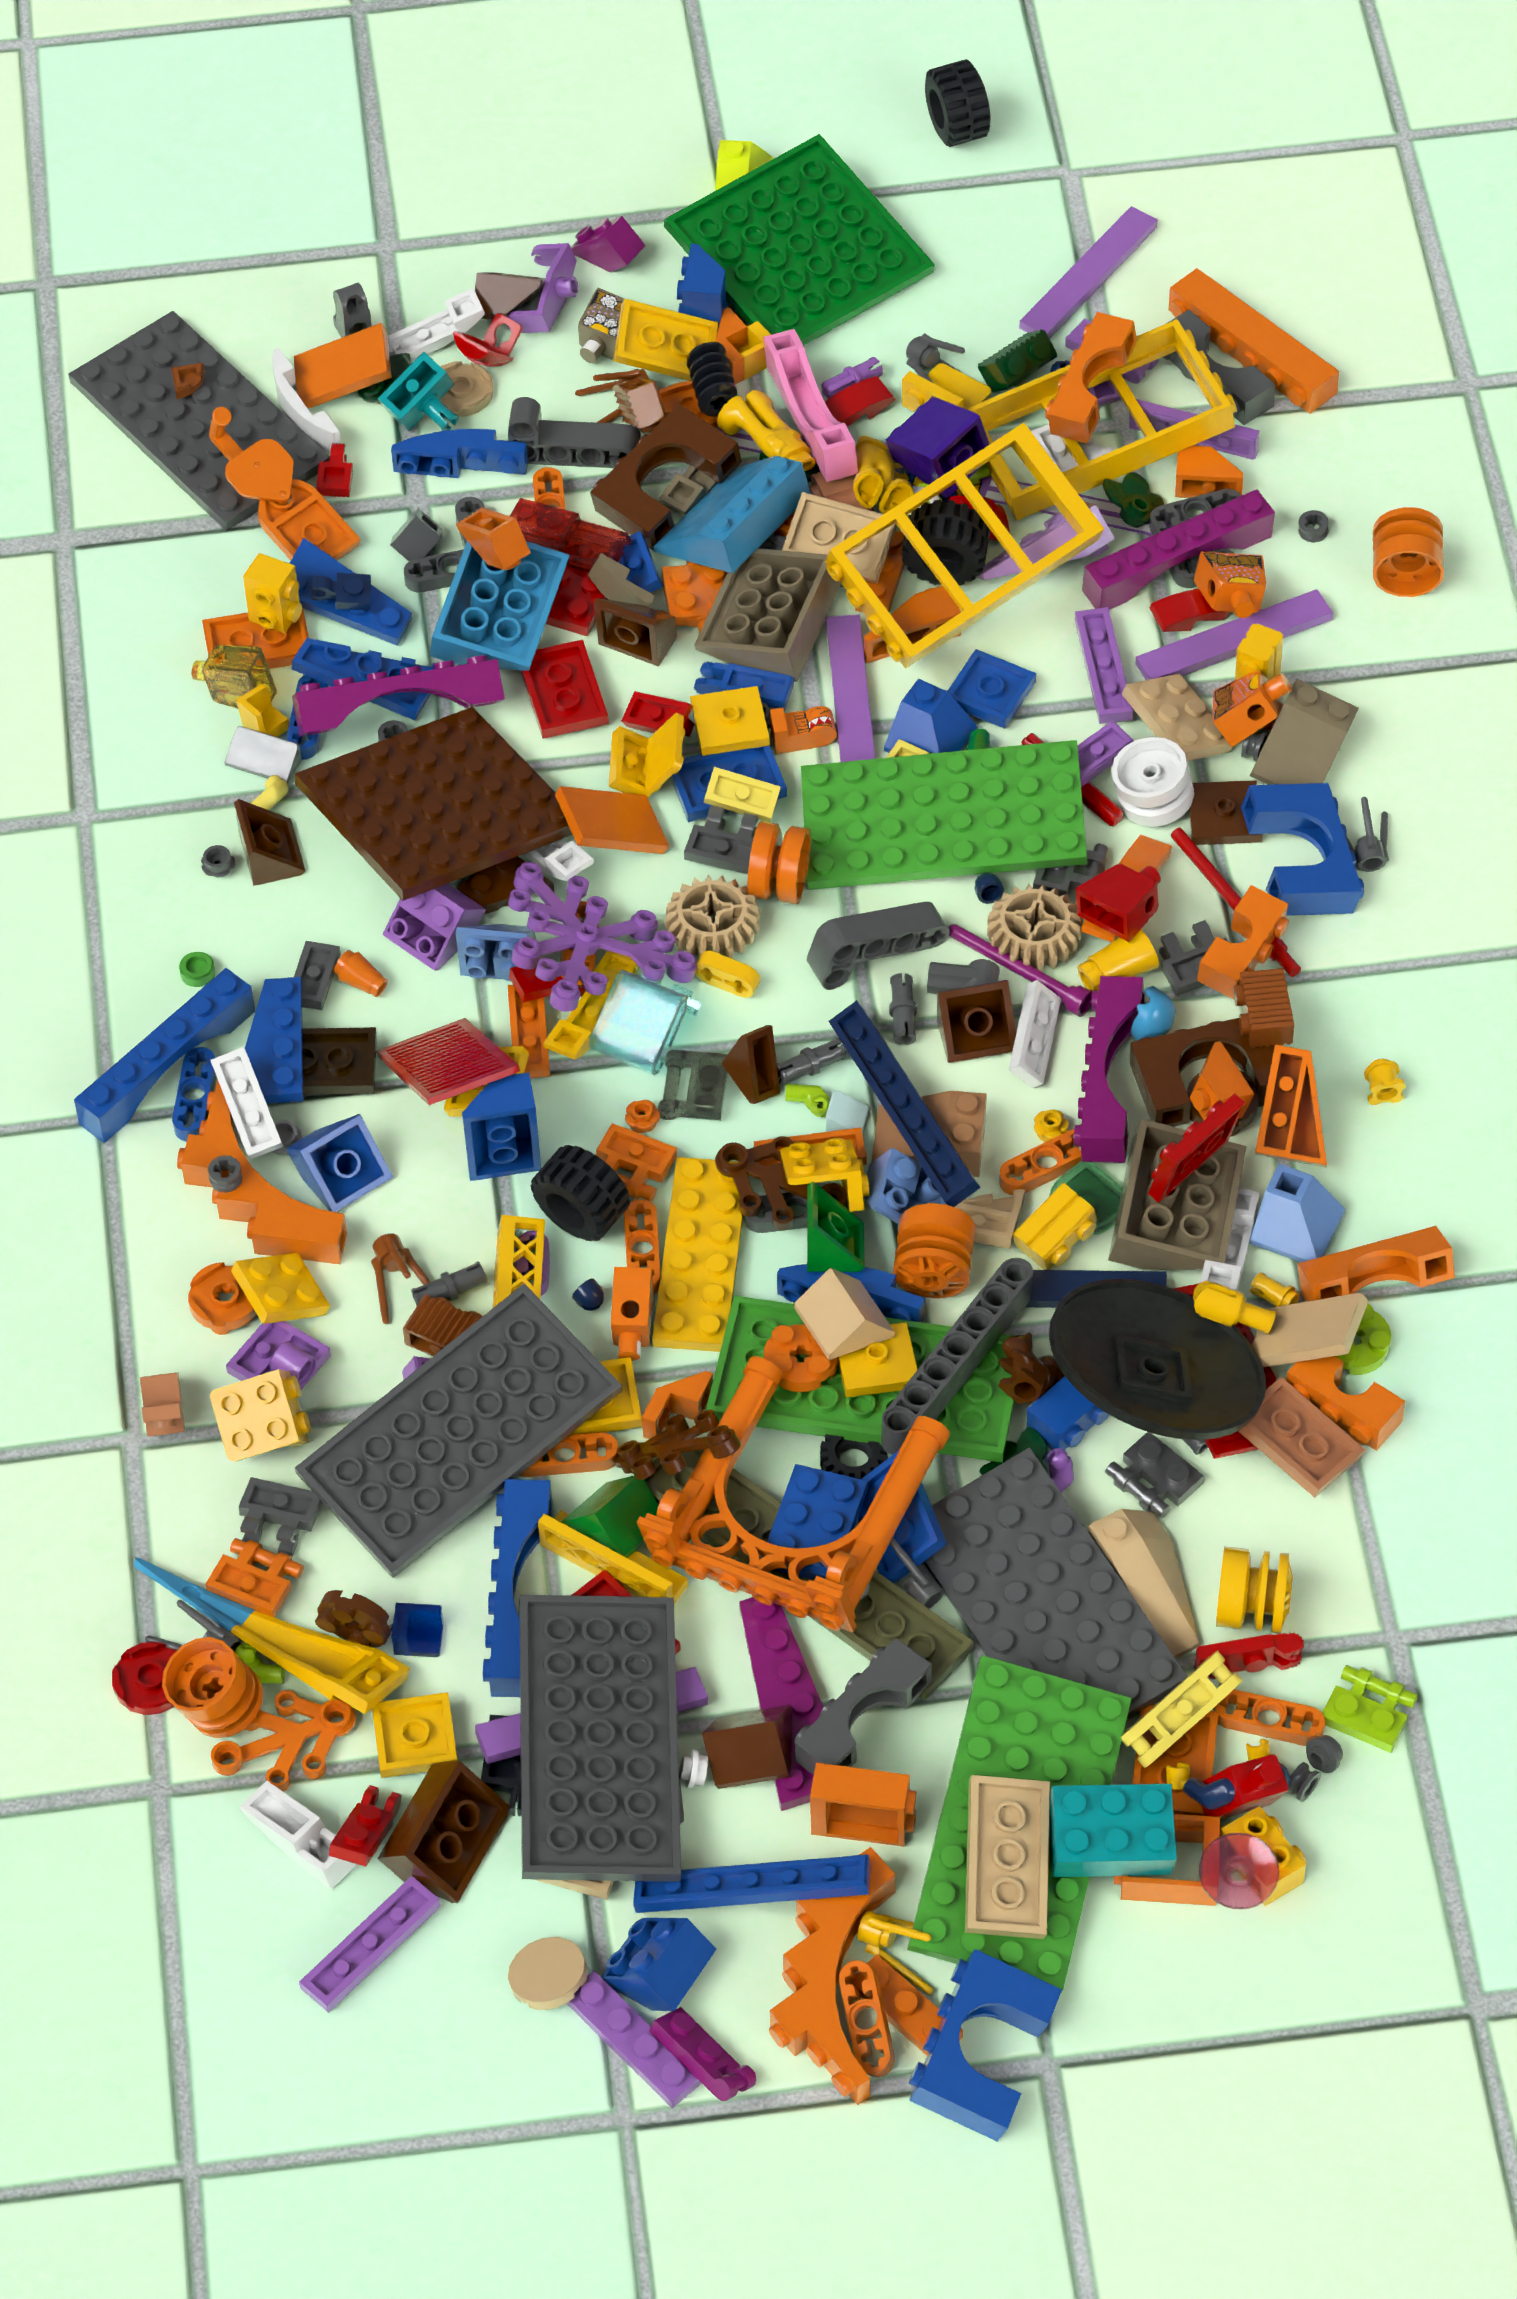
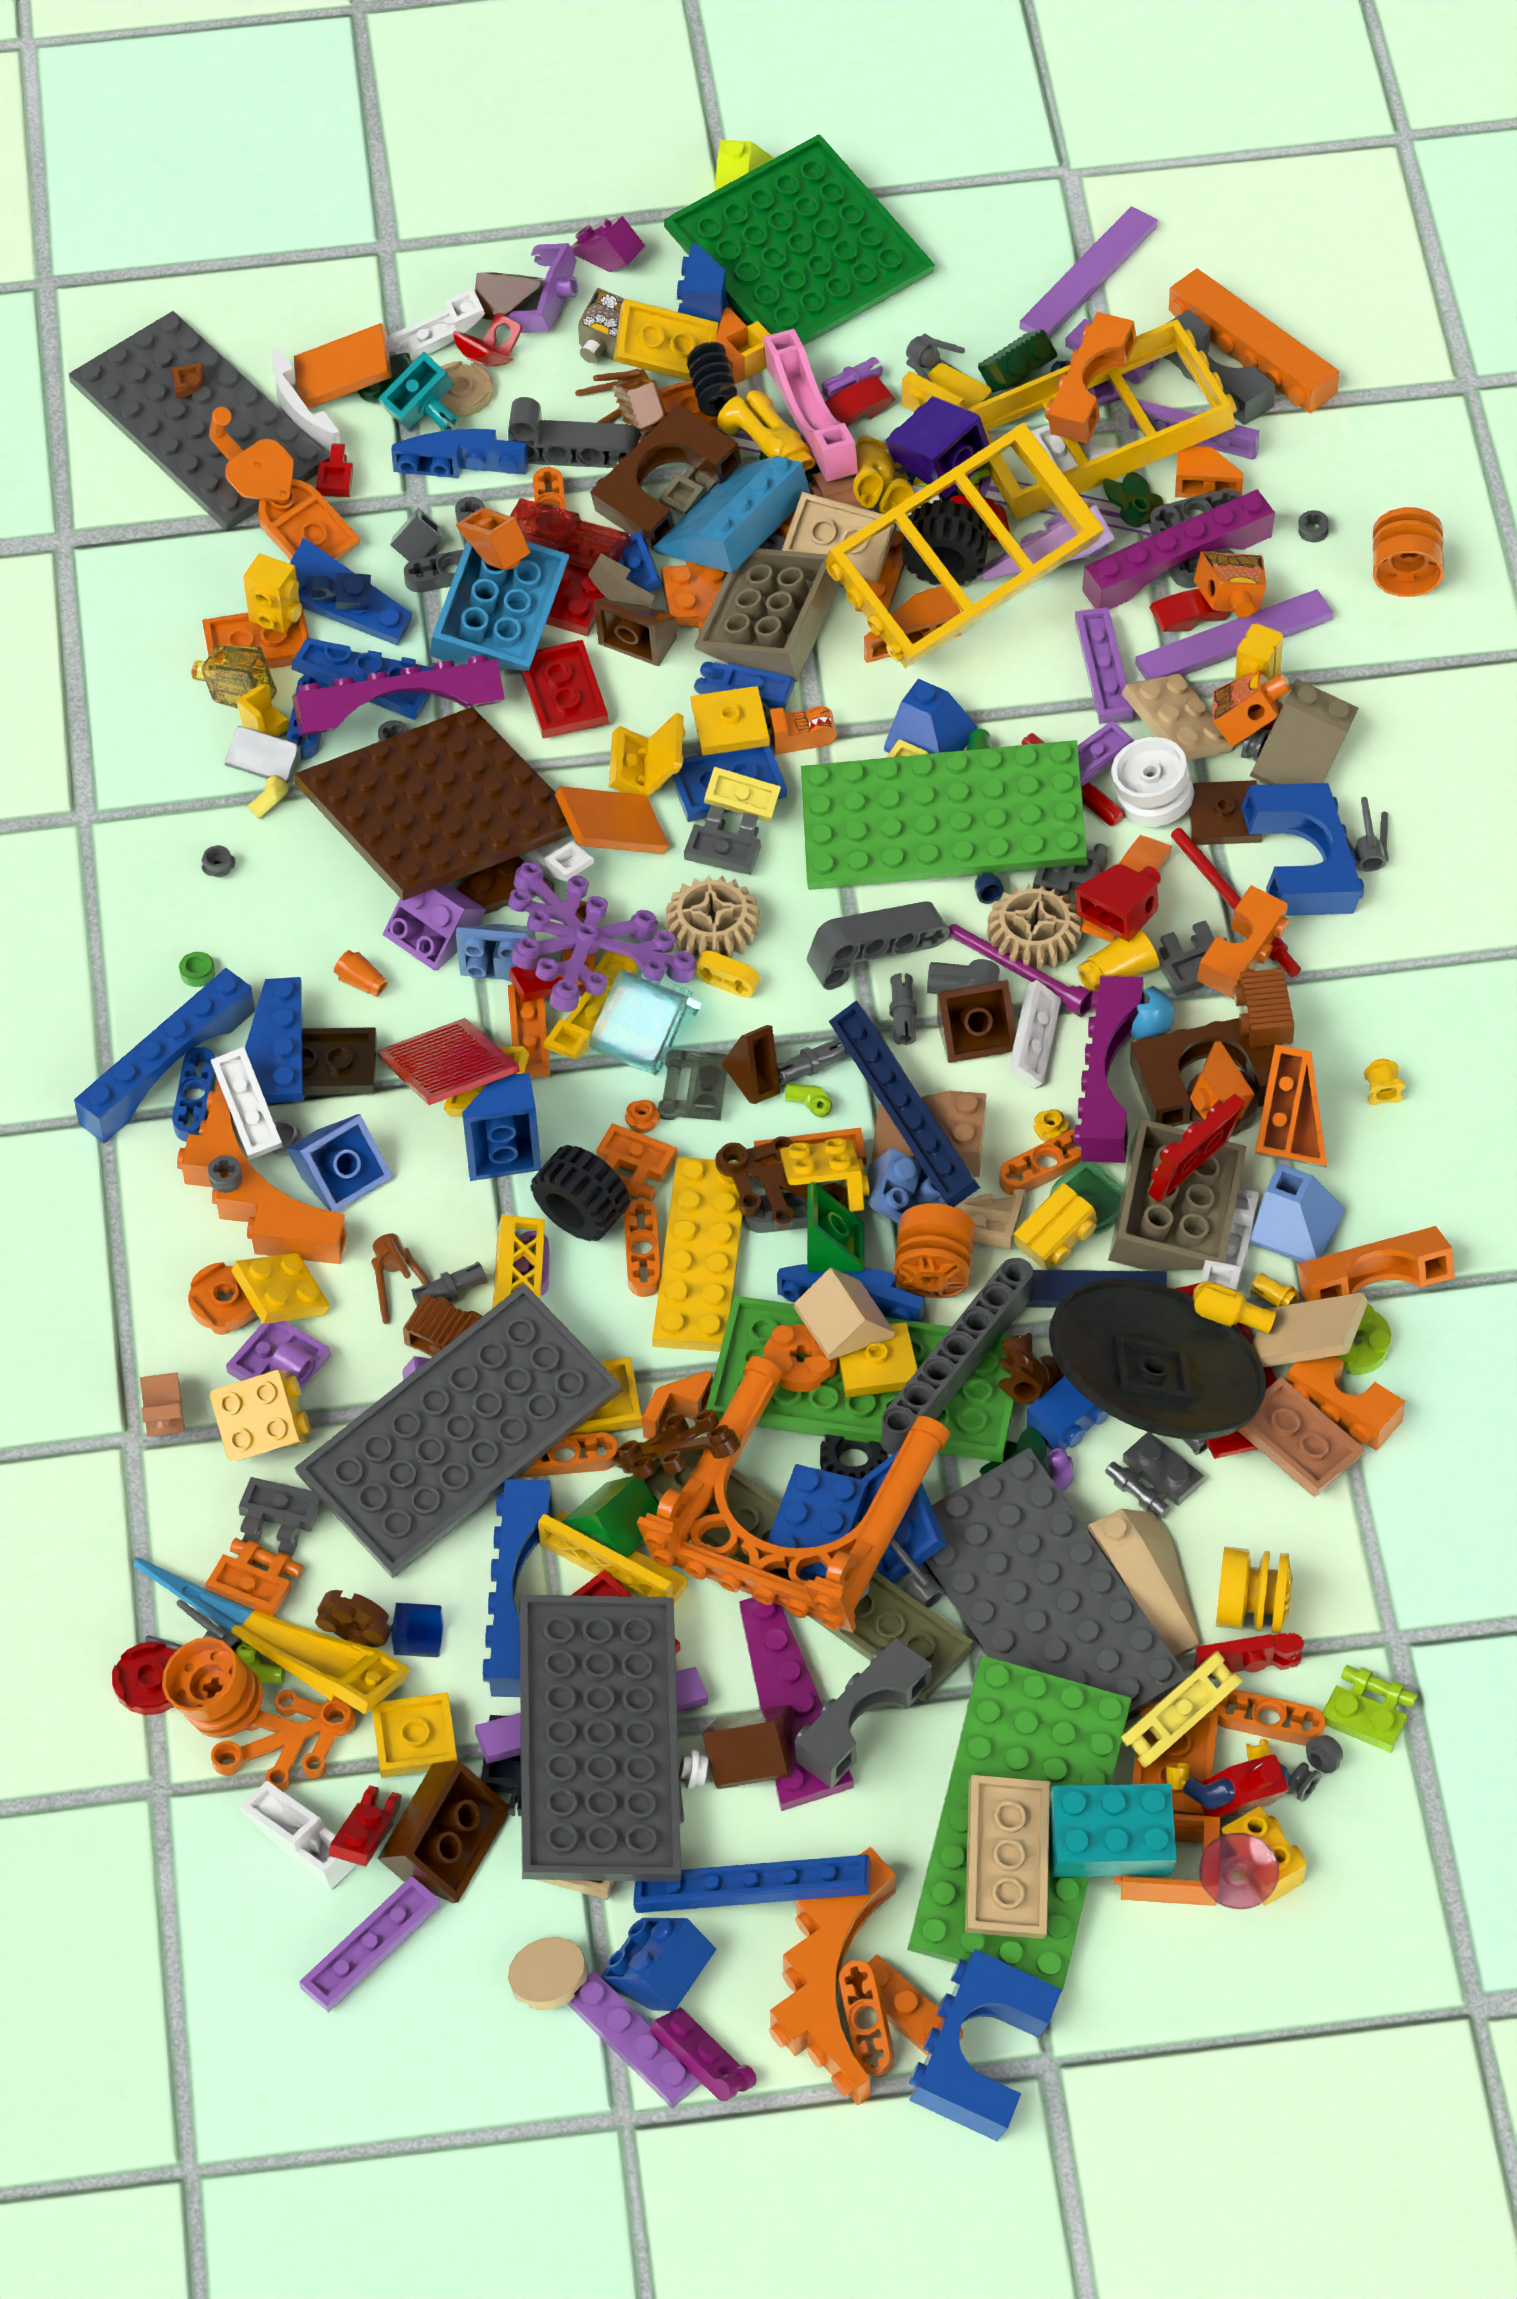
reddish brown slope [234,799,306,886] -> none
dark grey plate [294,941,341,1010] -> none
dark grey leg [333,282,372,338] -> none
dark blue hinge [572,1278,604,1311] -> none
orange torso [611,1267,655,1361] -> none
red plate [621,691,695,737] -> none
orange wheel [747,821,811,905] -> none
orange window [810,1762,917,1847] -> none
medium lavender tile [826,614,875,762] -> none
light aqua slope [826,1090,869,1134] -> none
yellow plant [857,1911,934,1994] -> none
black tyre [925,59,991,147] -> none
blue plate [947,649,1036,729] -> none

